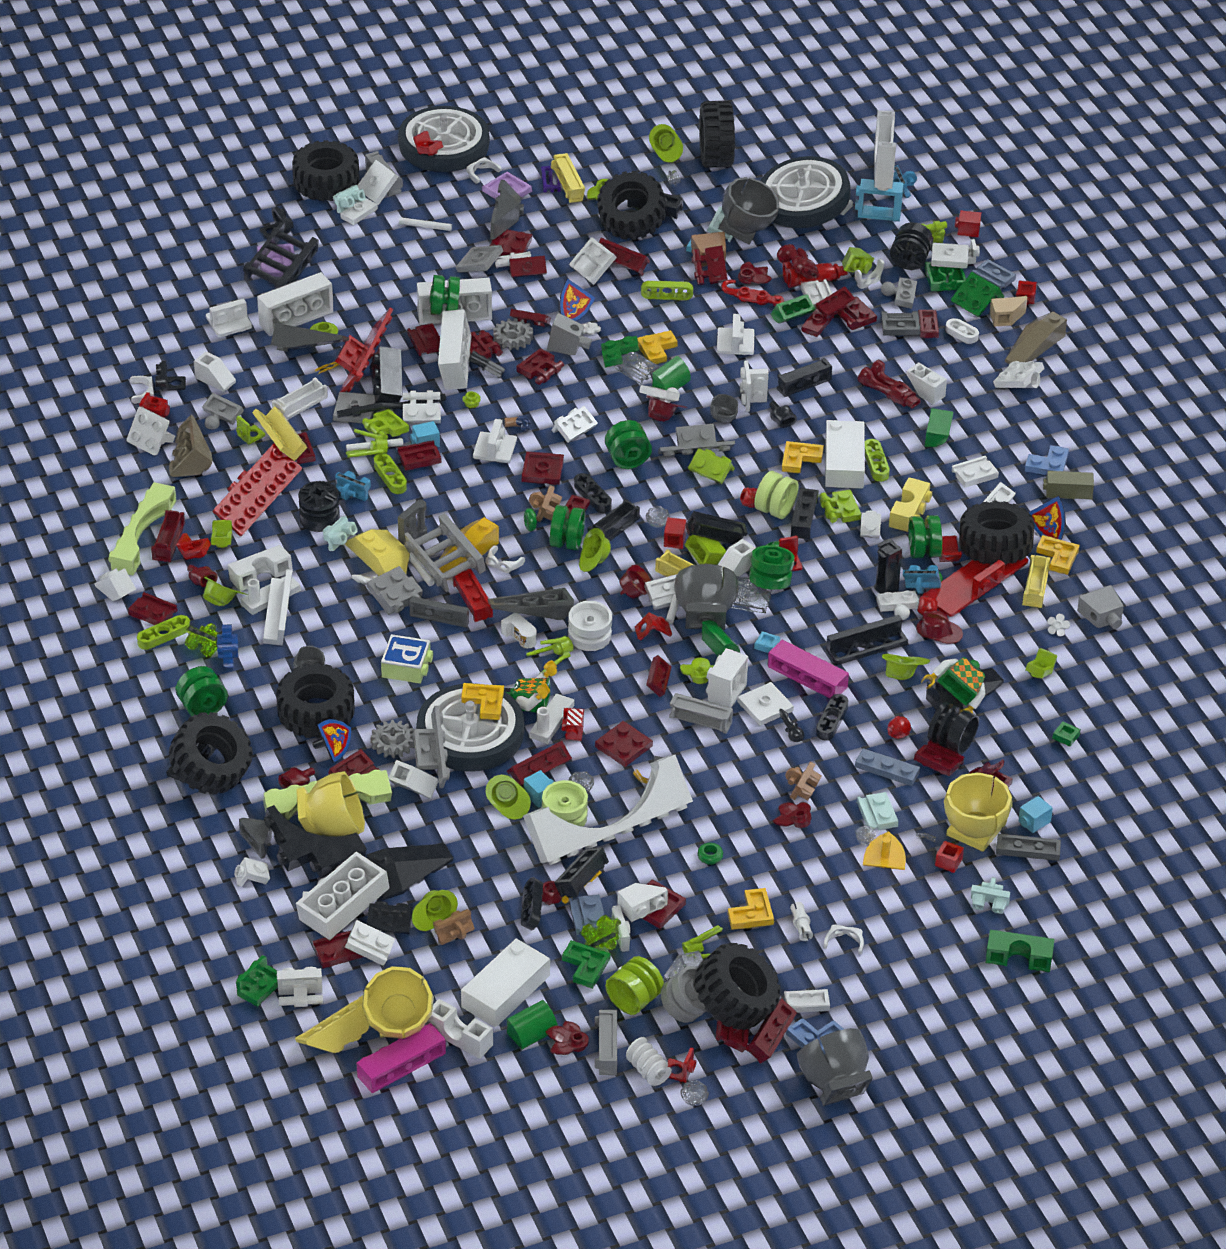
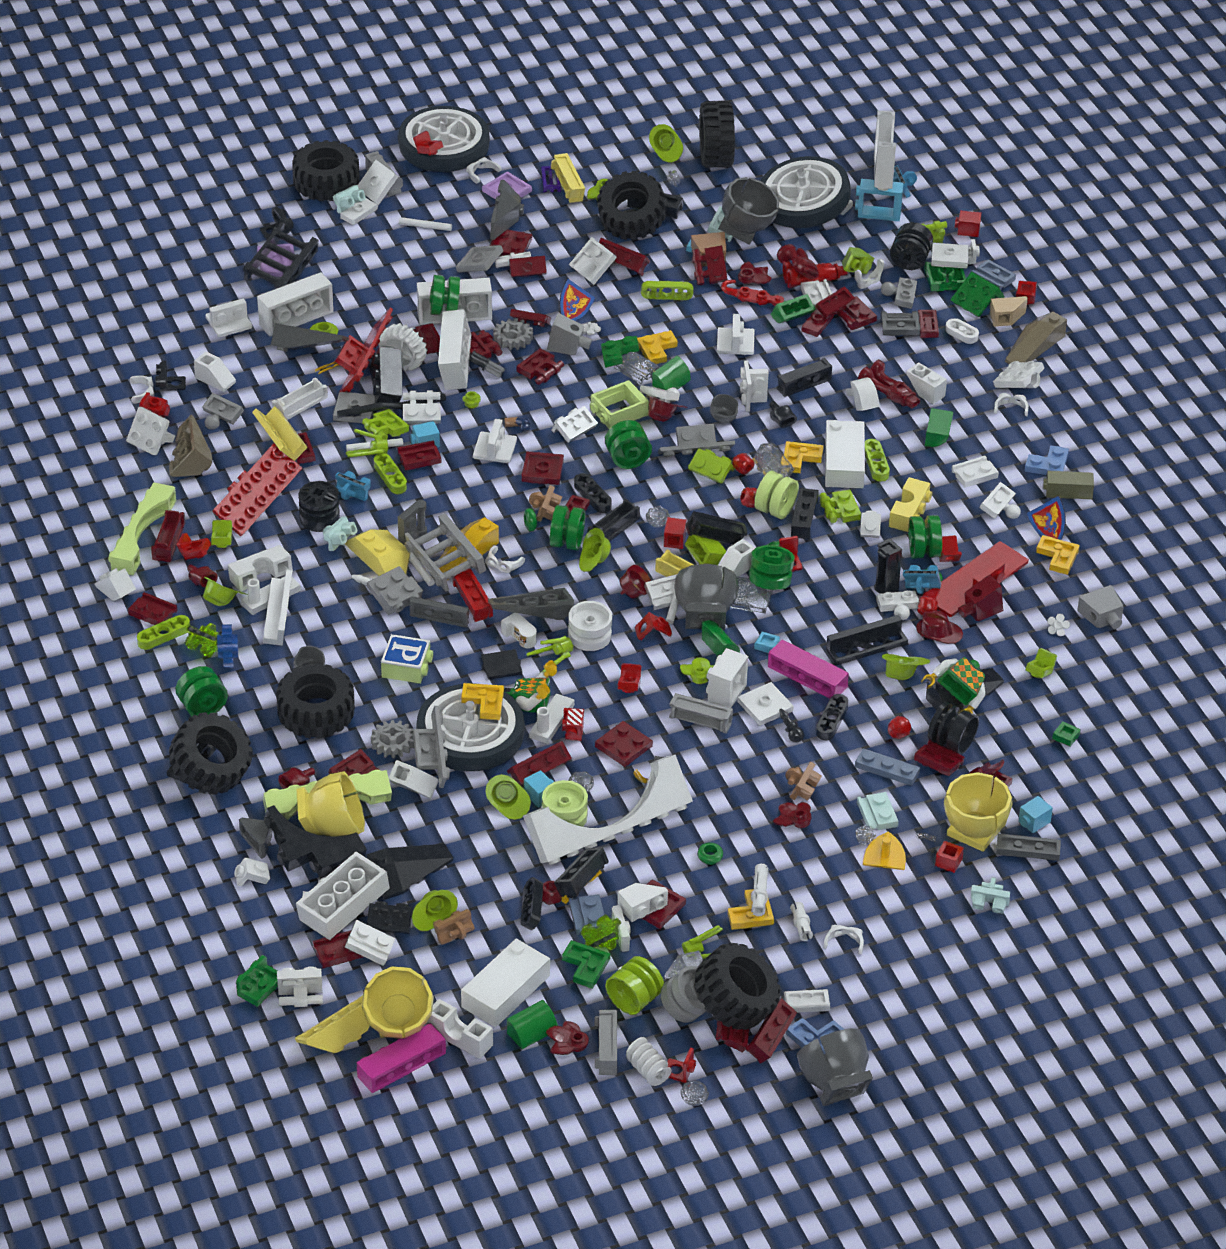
lime bracket [236,416,265,445] -> none
shield [313,719,351,763] -> none
dark red plate [646,655,671,697] -> none
black tyre [959,501,1034,565] -> none
green arch [985,930,1055,972] -> none
light yellow container [1022,555,1050,608] -> none
none -> white gear [378,323,427,372]
none -> black piece [481,649,522,680]
none -> yellowish green window [589,380,649,429]
none -> red bracket [618,663,642,693]
none -> red piece [732,453,755,475]
none -> white pin [751,864,769,916]
none -> clear brick [753,443,794,478]
none -> white brick [846,377,880,411]
none -> dark red torso [958,574,1004,621]
none -> white cap [994,393,1029,417]

